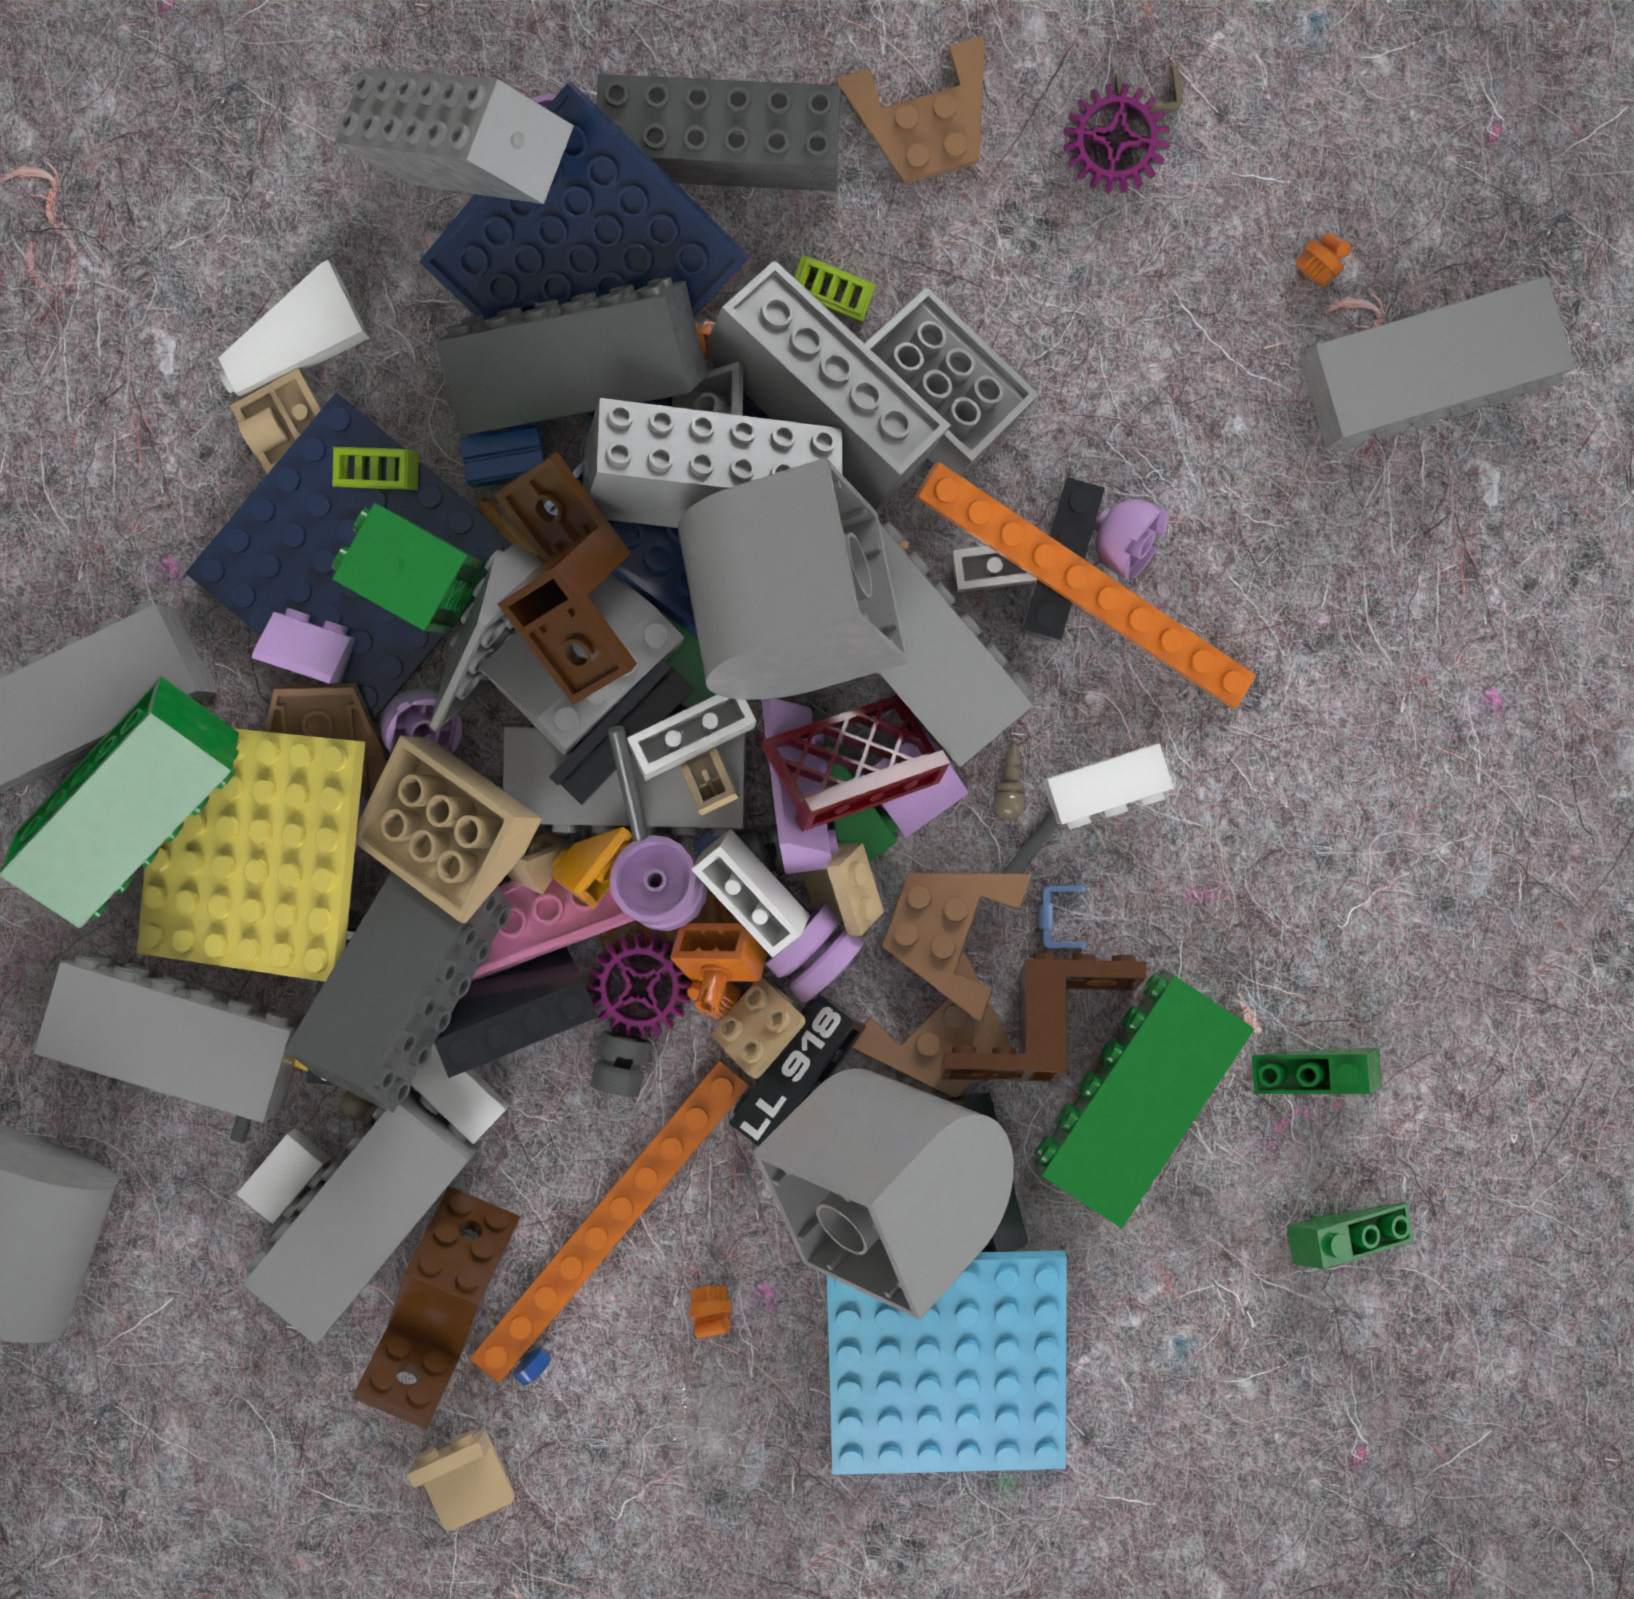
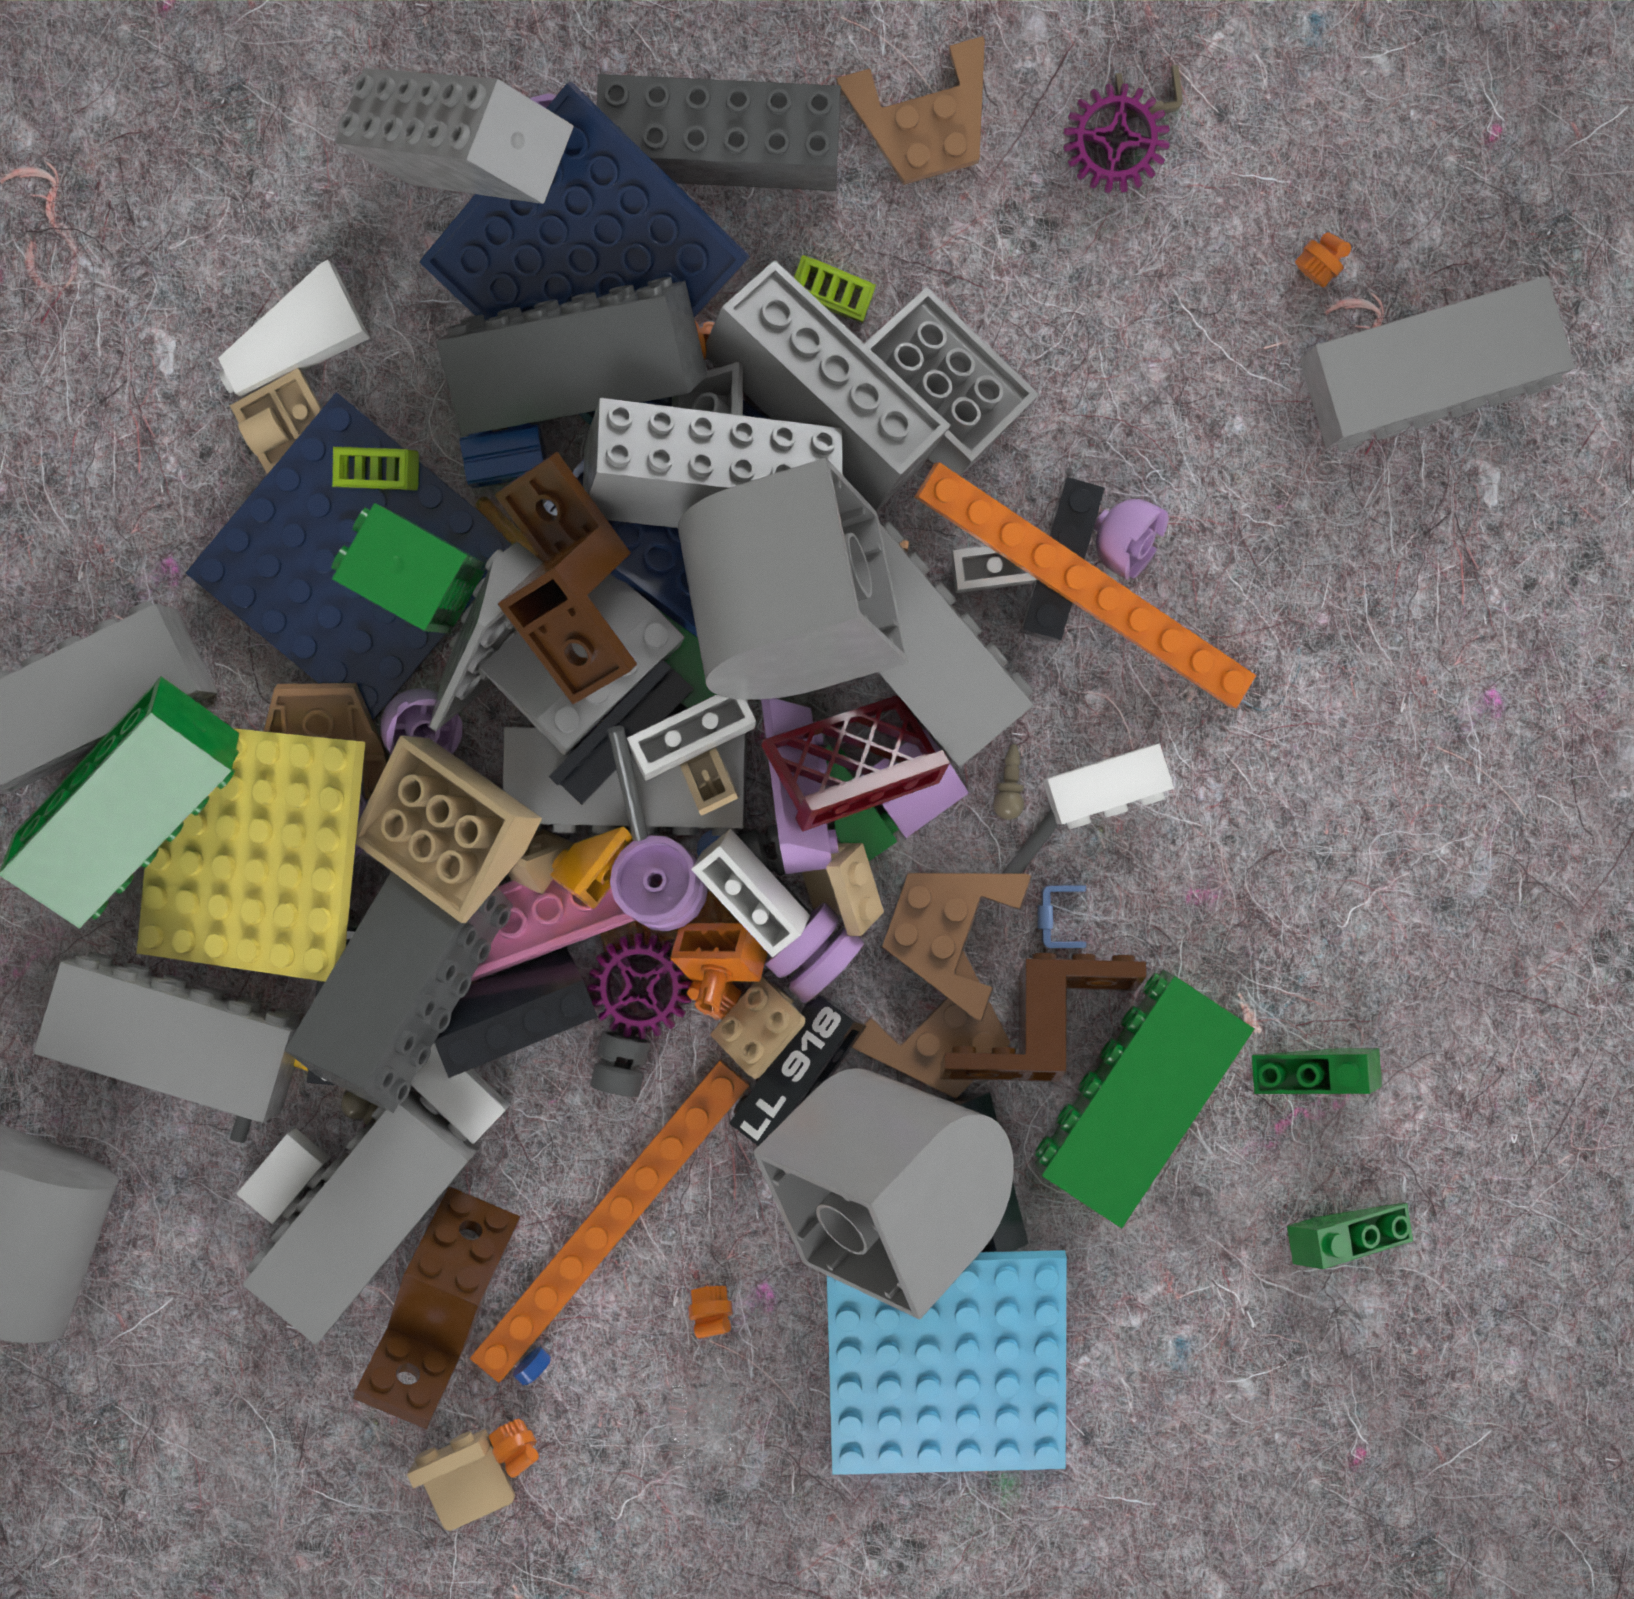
lavender slope [251,608,356,684] -> none
none -> orange piece [488,1418,539,1478]

